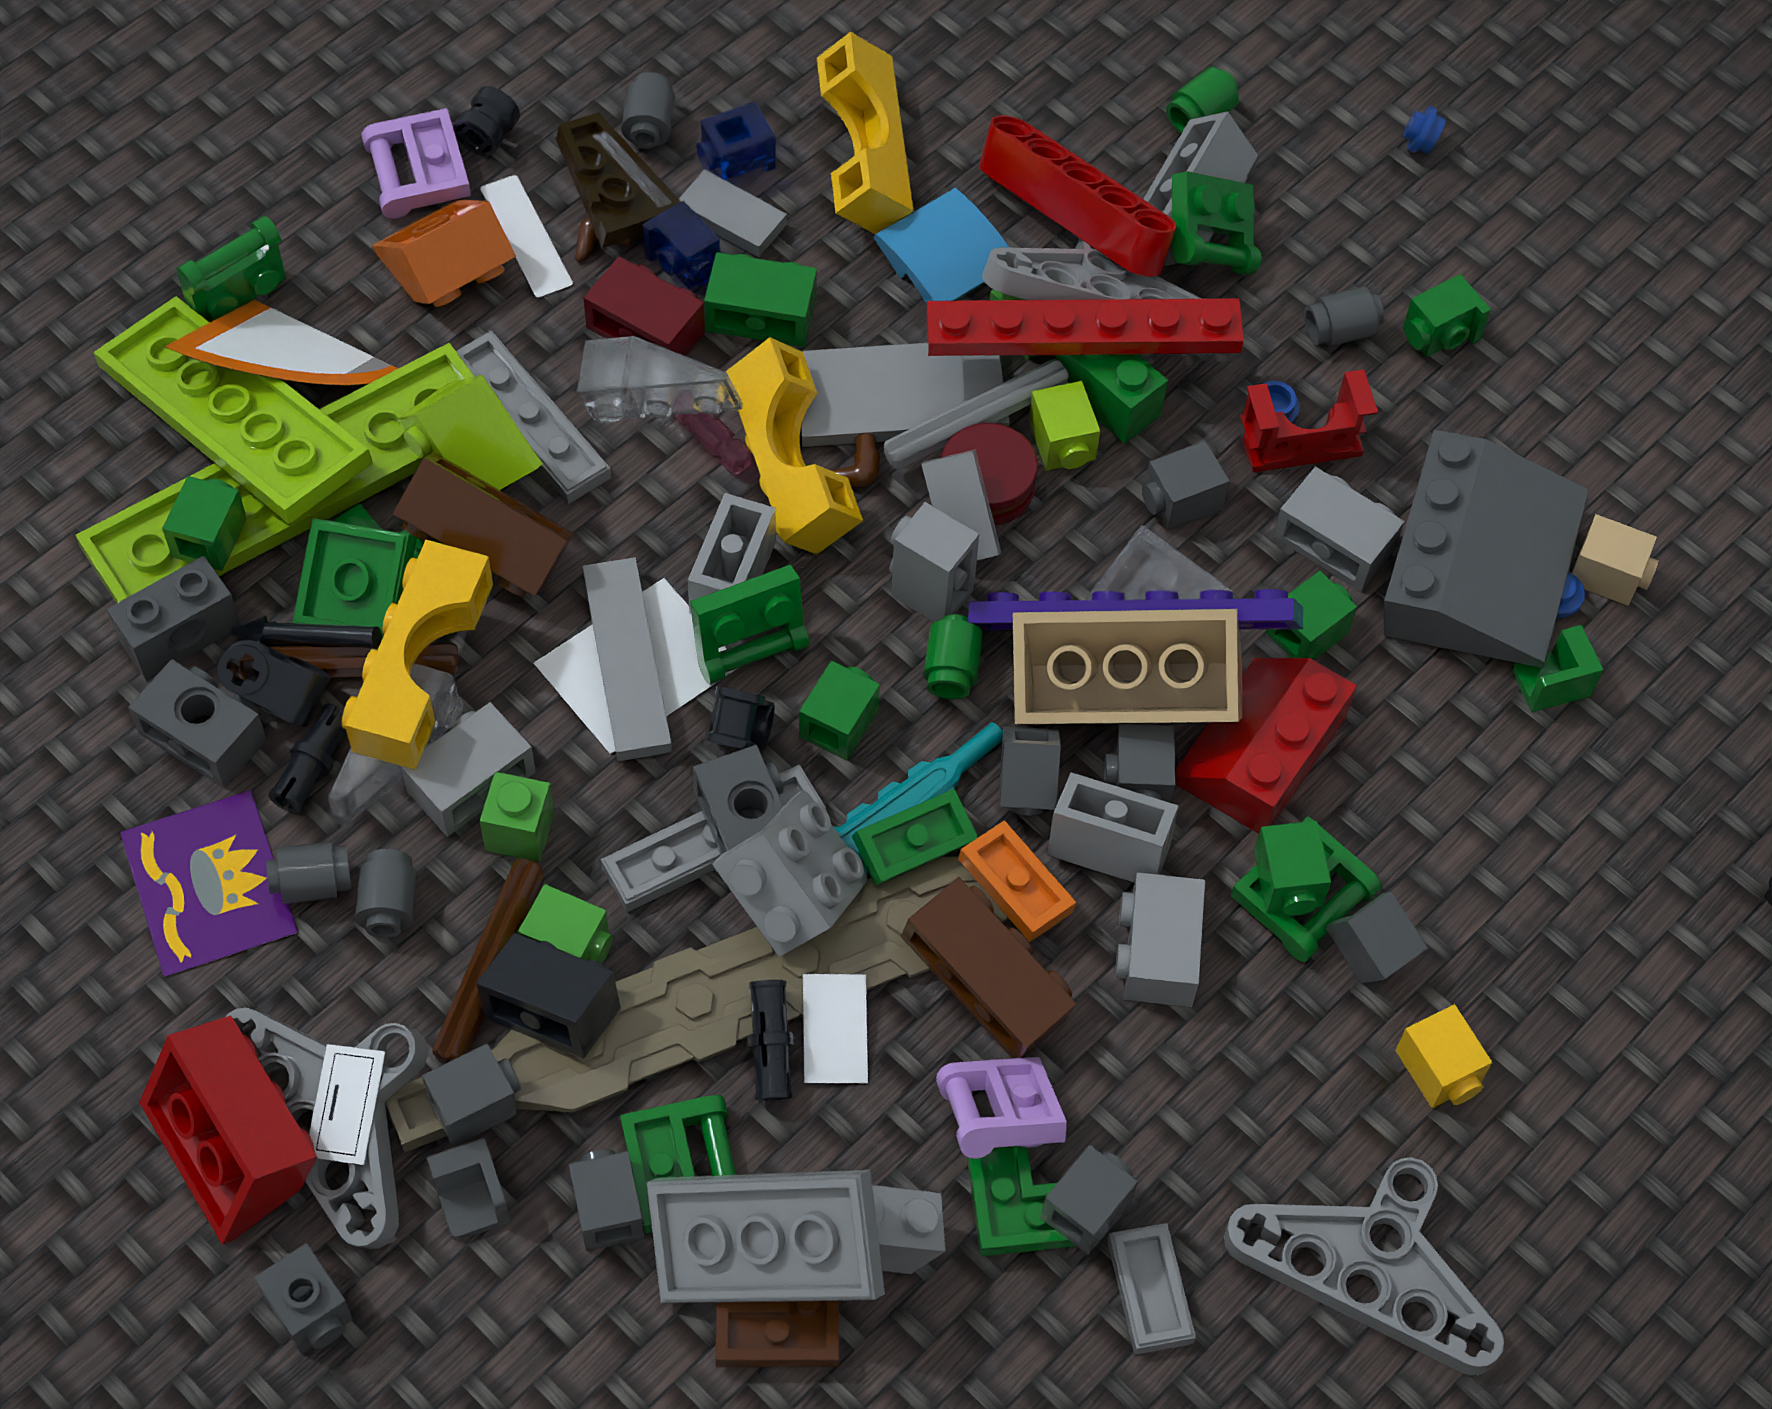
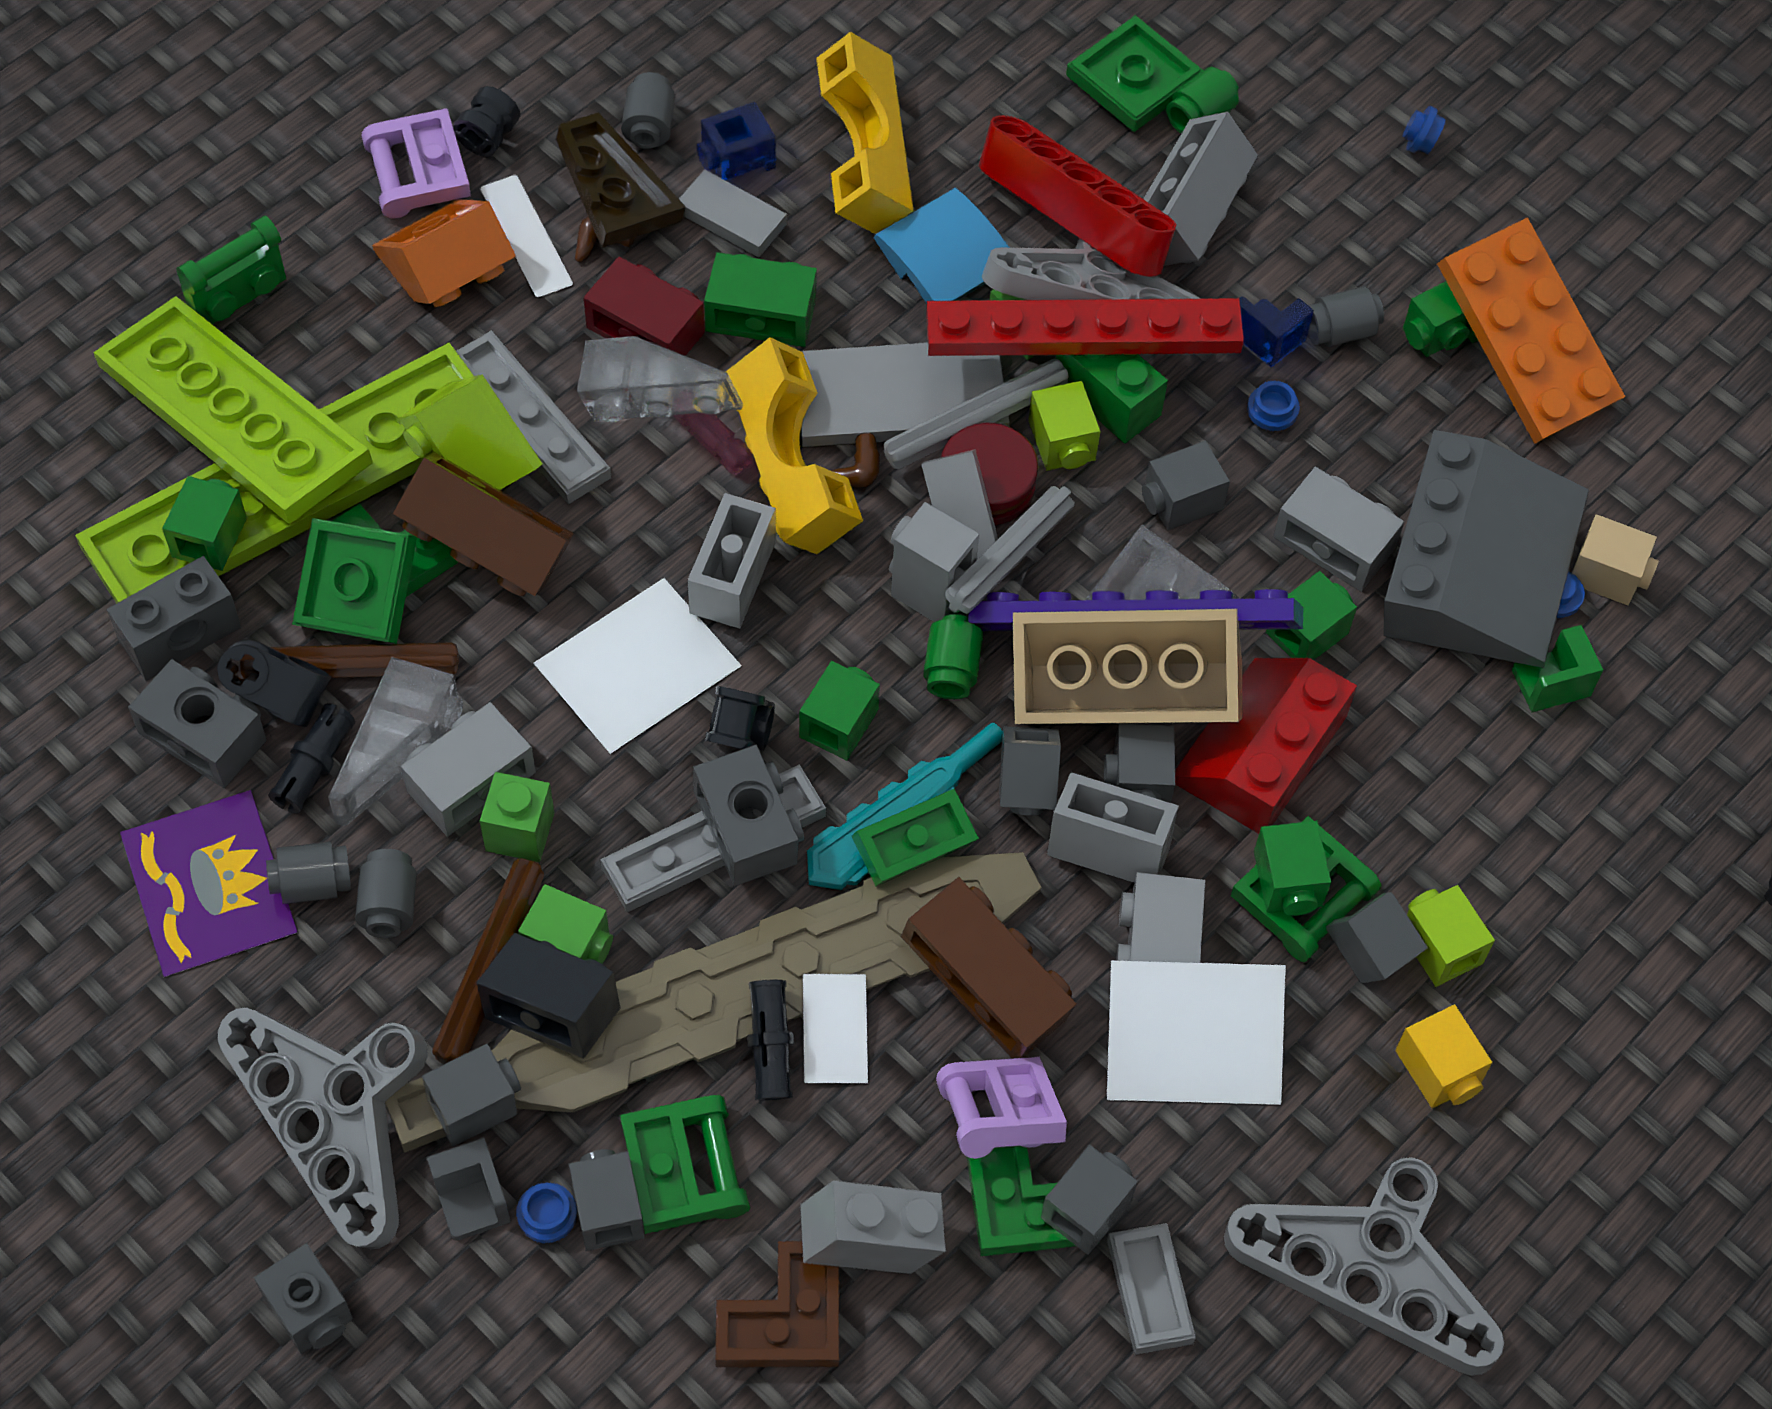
red slope [139,1015,317,1245] -> none
sticker [164,300,398,385] -> none
black piece [231,616,382,648] -> none
white sticker [309,1044,385,1165] -> none
yellow arch [342,540,493,770] -> none
light grey tile [582,557,672,761] -> none
clear blue brick [643,200,720,290] -> none
light grey tile [647,1170,885,1303] -> none
green plate [690,564,809,684] -> none
light grey bracket [712,791,867,957] -> none
orange plate [958,820,1077,942] -> none
green plate [1172,171,1262,275] -> none
red piece [1240,369,1378,473] -> none
none -> blue plate [516,1183,577,1243]
none -> light grey axle [945,486,1075,614]
none -> green plate [1066,15,1204,132]
none -> white sticker [1107,960,1286,1105]
none -> clear blue panel [1239,296,1314,367]
none -> lime brick [1407,885,1495,987]
none -> orange plate [1437,217,1625,444]

